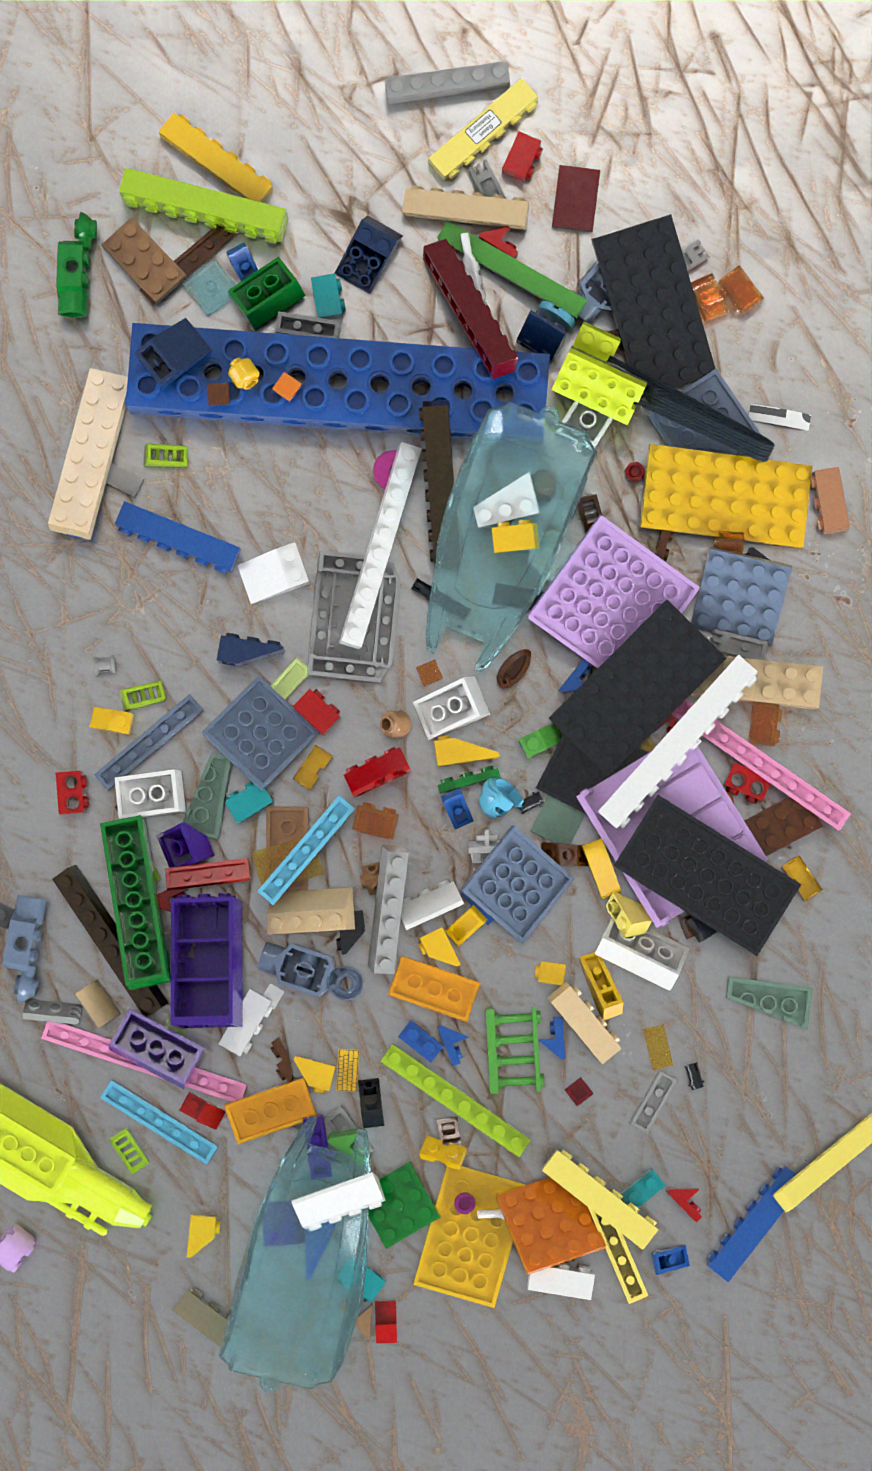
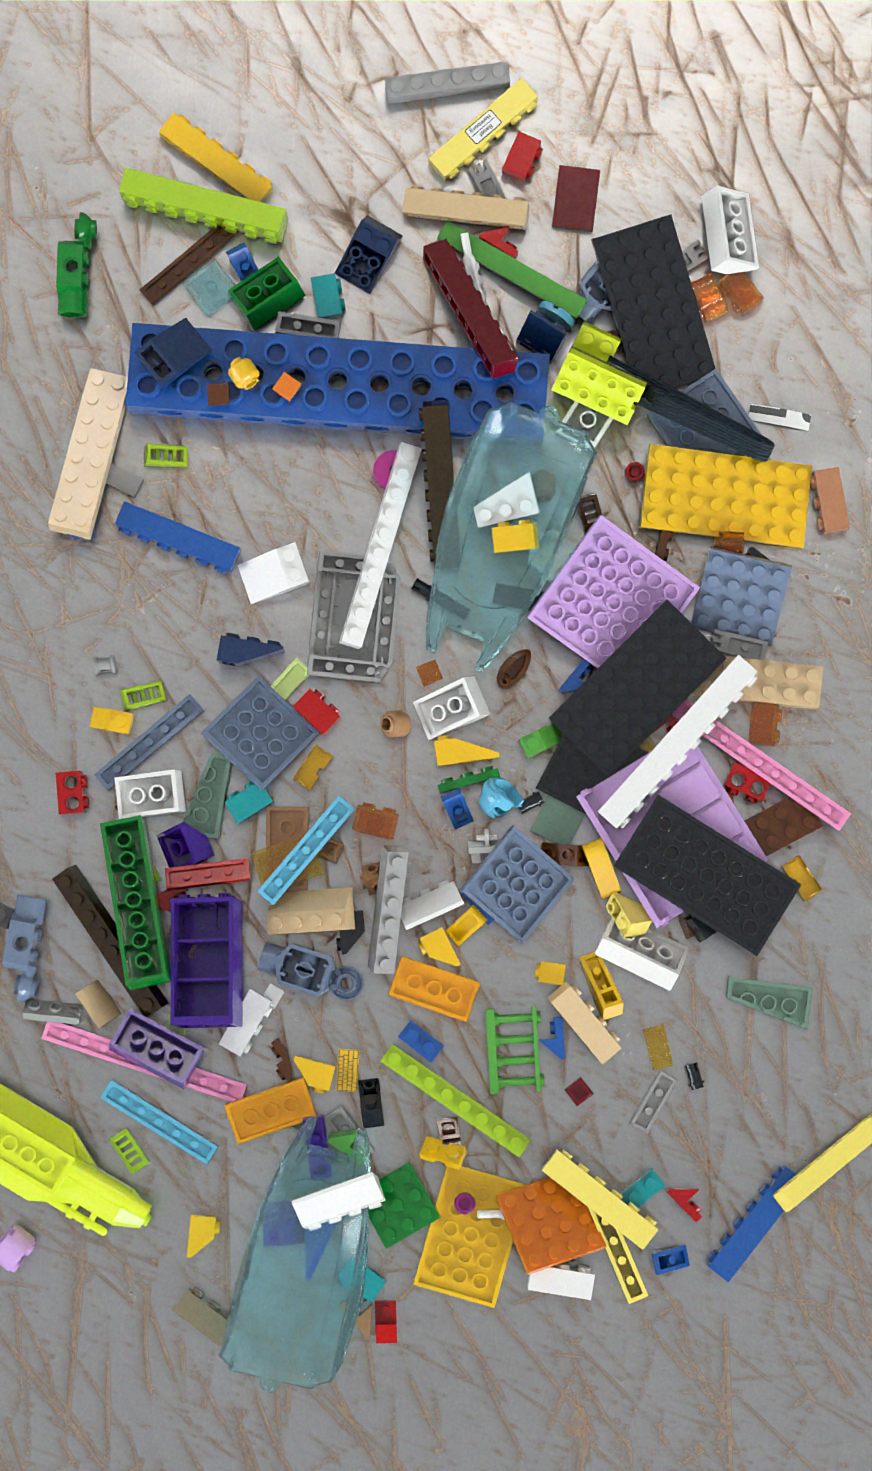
medium nougat plate [101,217,187,304] -> none
red slope [179,1092,226,1130] -> none
red wedge [343,747,411,798] -> none
blue slope [438,1025,469,1066] -> none
none -> medium nougat tile [317,838,345,864]
none -> white slope [701,185,759,274]

